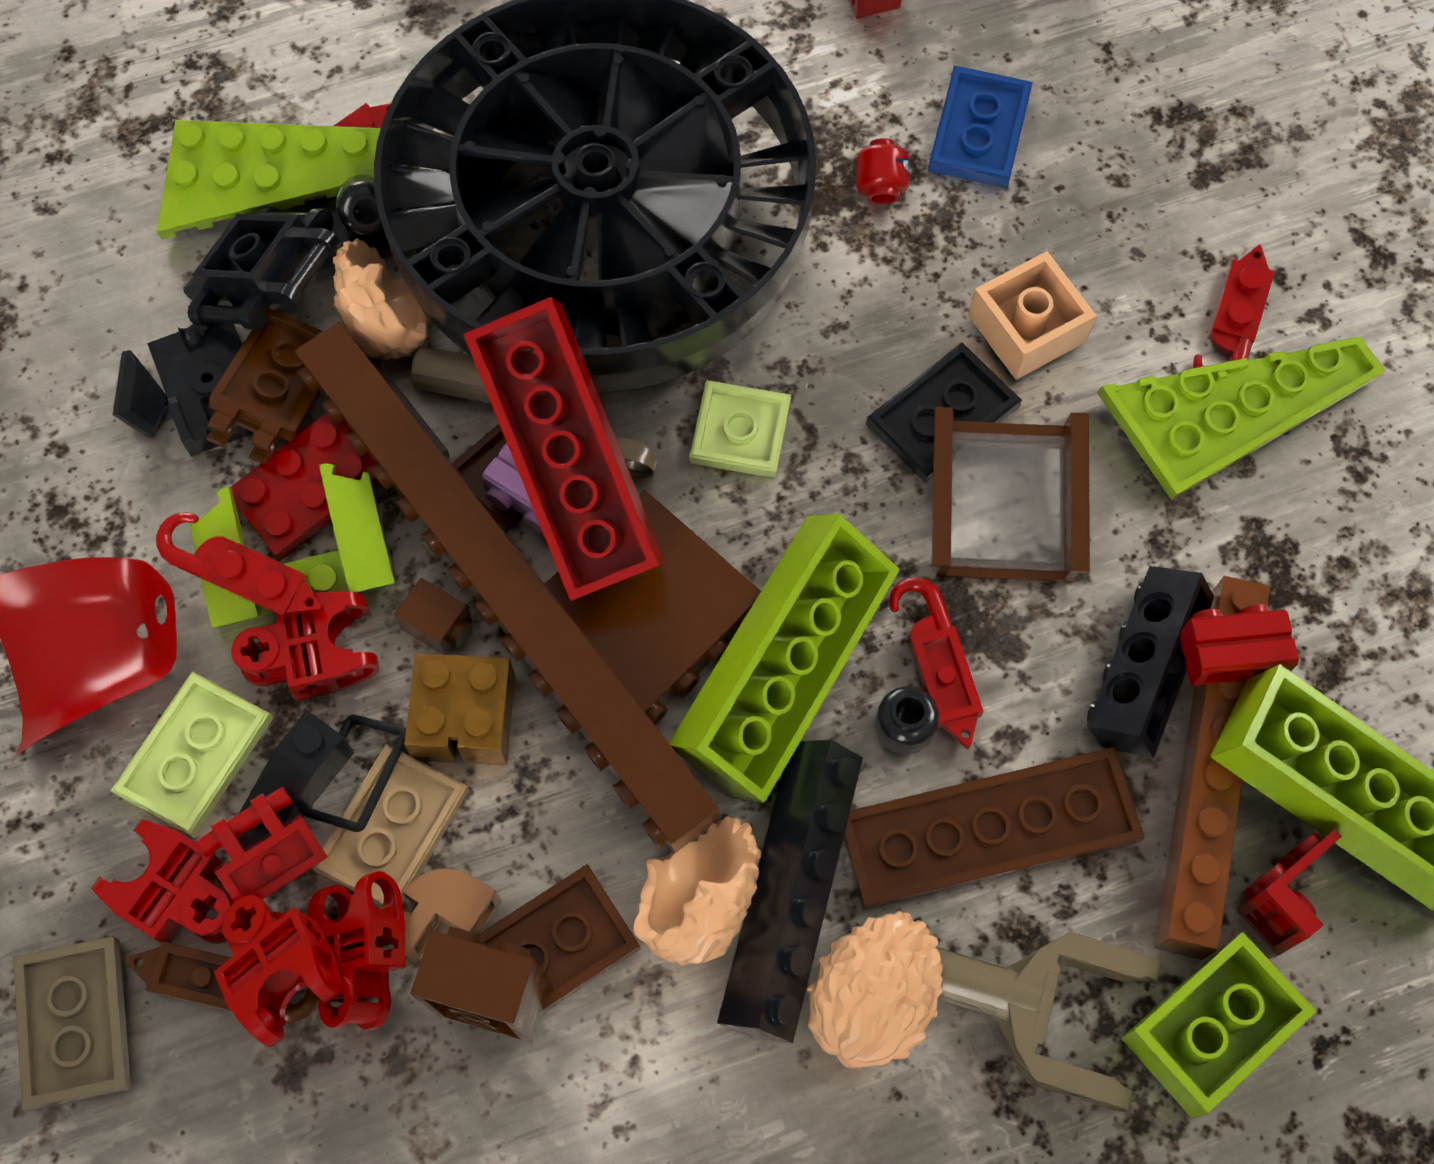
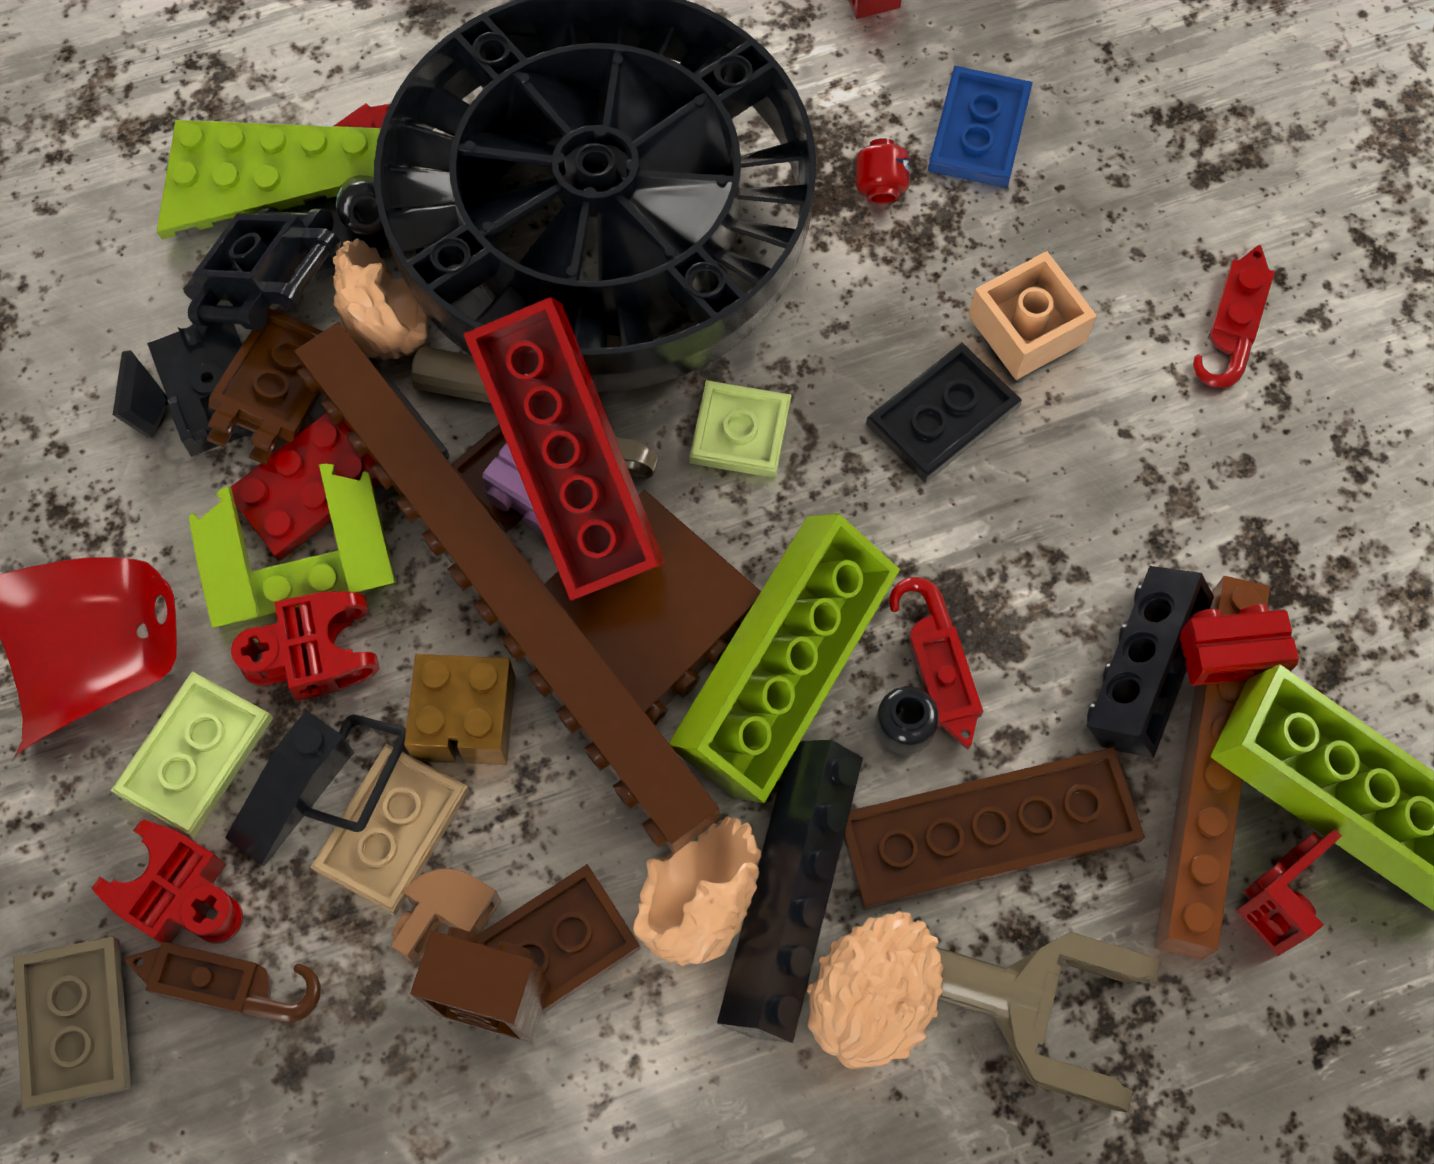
red plate [156,512,324,619] -> none
red plate [195,786,328,902] -> none
red piece [214,895,342,1048] -> none
red piece [307,871,405,1030] -> none
reddish brown brick [394,578,473,655] -> none
clear piece [931,407,1090,583] -> none
lime wing [1097,336,1386,500] -> none
lime brick [1121,932,1317,1119] -> none

